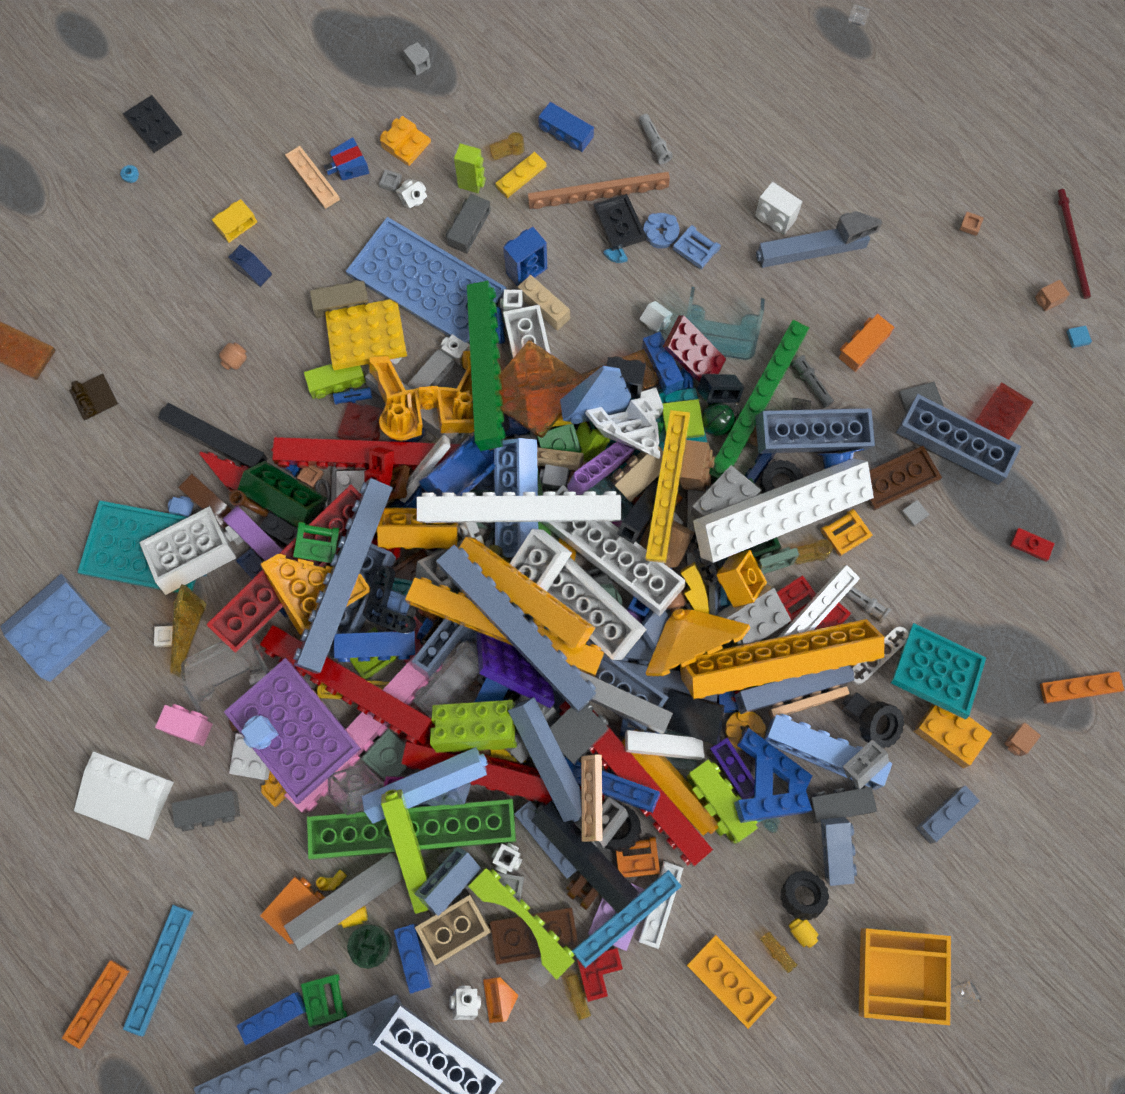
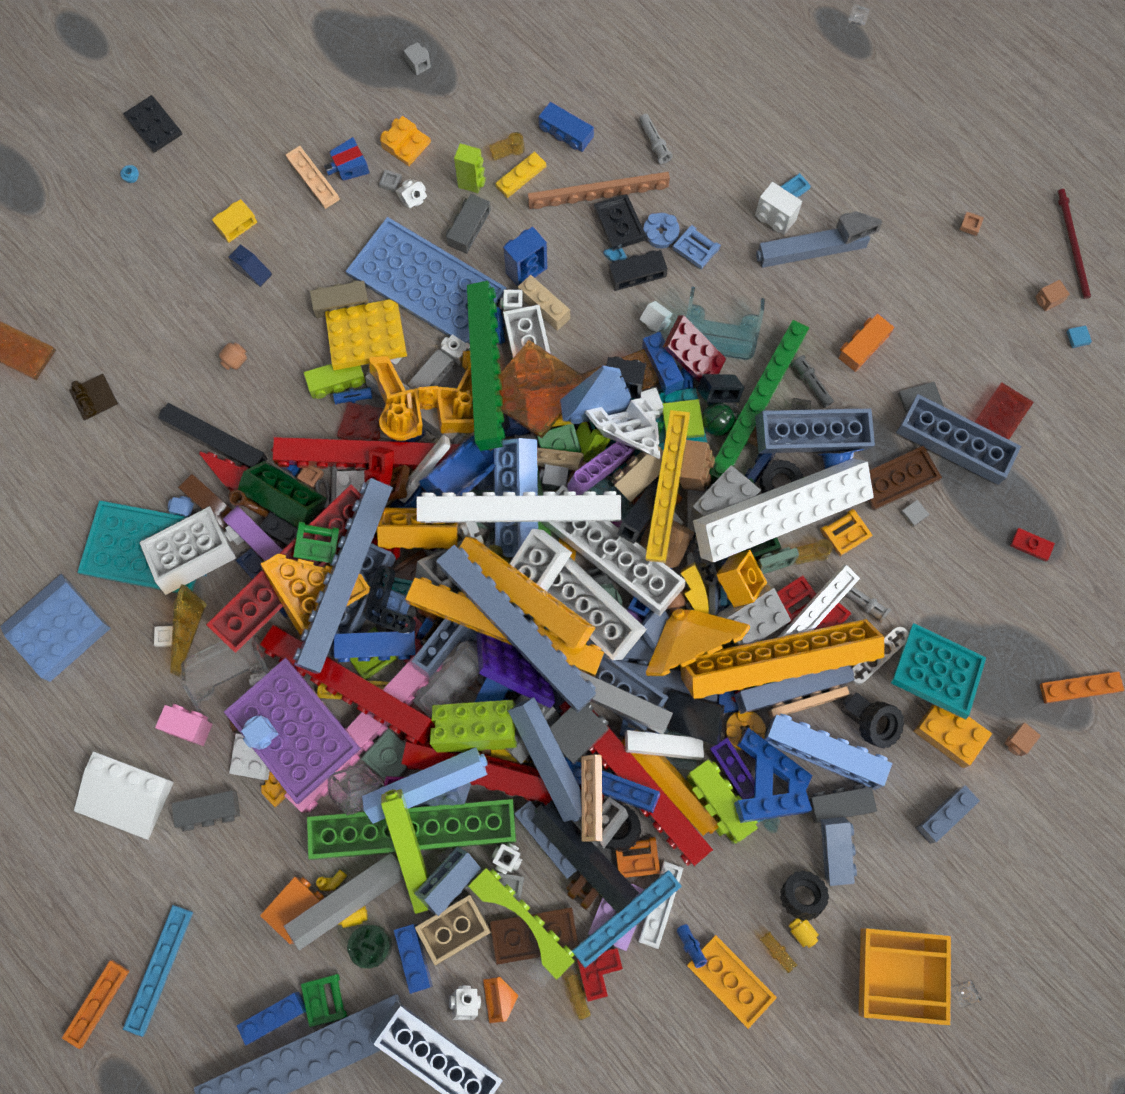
light grey hinge [843,740,889,789] -> none
none -> black brick [608,250,668,291]
none -> blue pin [676,924,707,968]
none -> dark azure tile [780,173,811,198]

